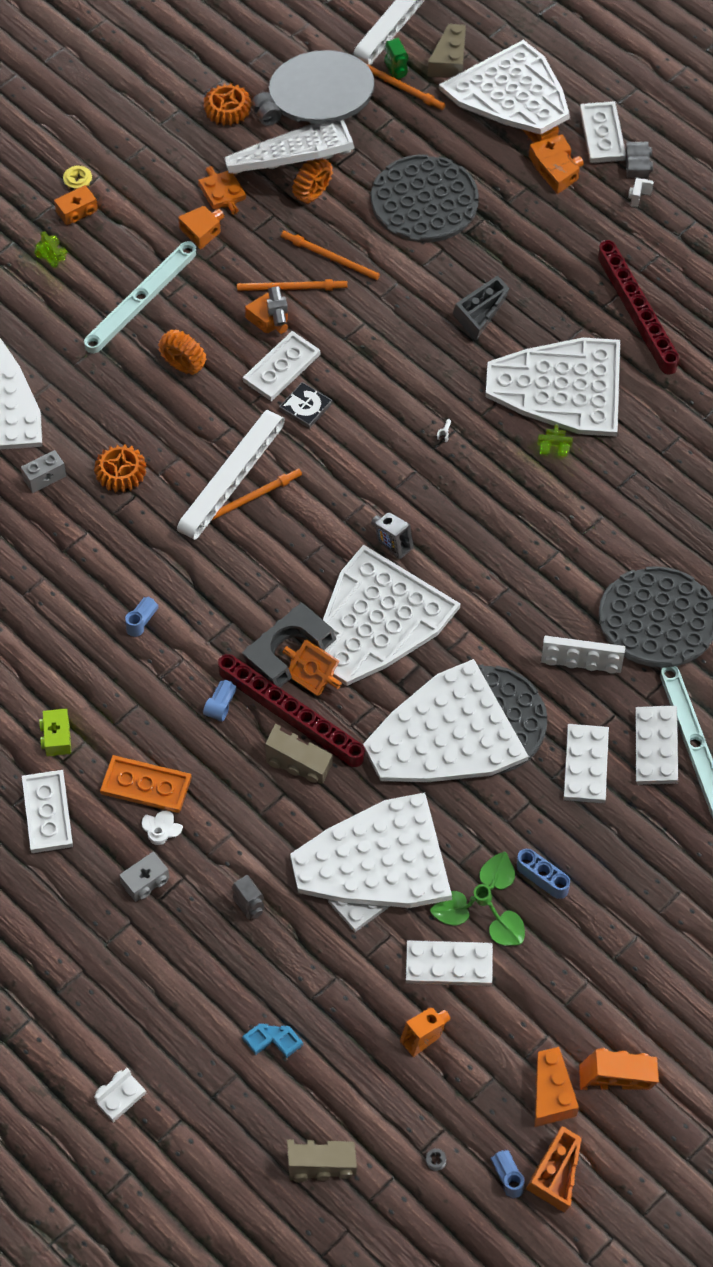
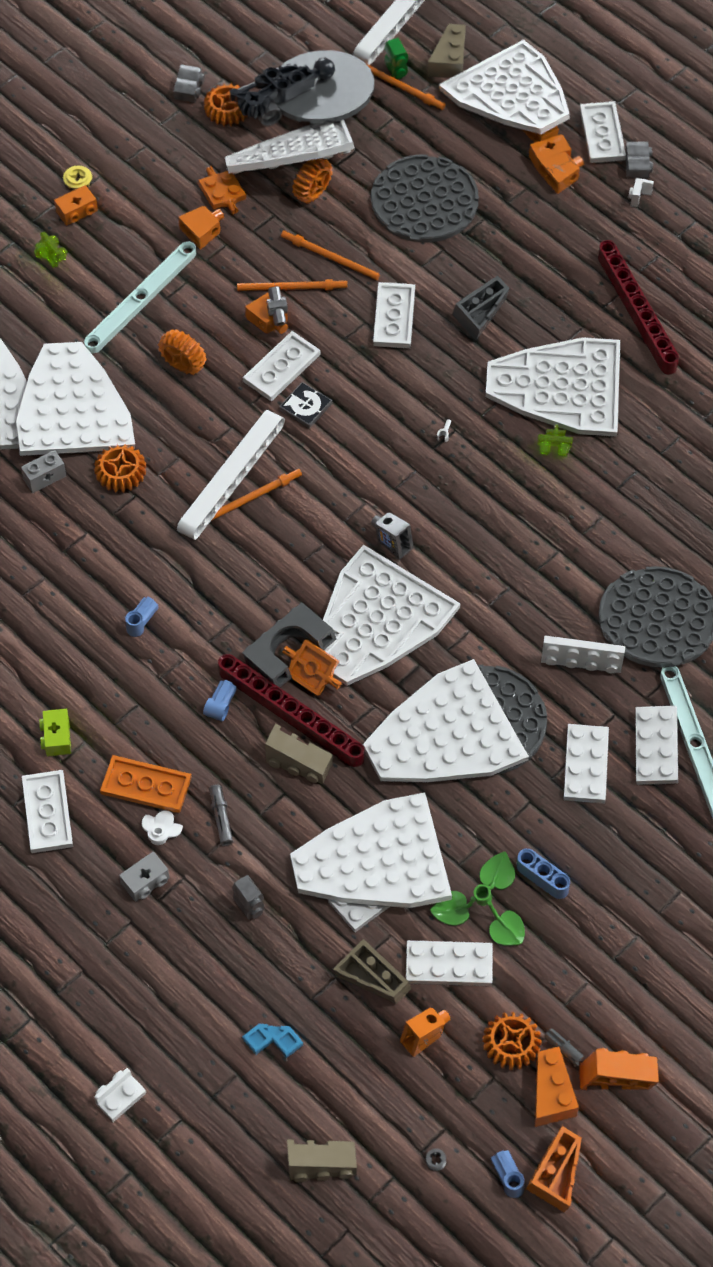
none -> white piece [16,342,135,456]
none -> flat silver brick [174,65,205,103]
none -> flat silver pin [209,784,234,846]
none -> black arm [229,58,335,120]
none -> dark tan wedge [333,939,411,1004]
none -> white plate [373,282,415,348]
none -> orange gear [482,1011,542,1071]
none -> dark grey axle [544,1028,584,1066]

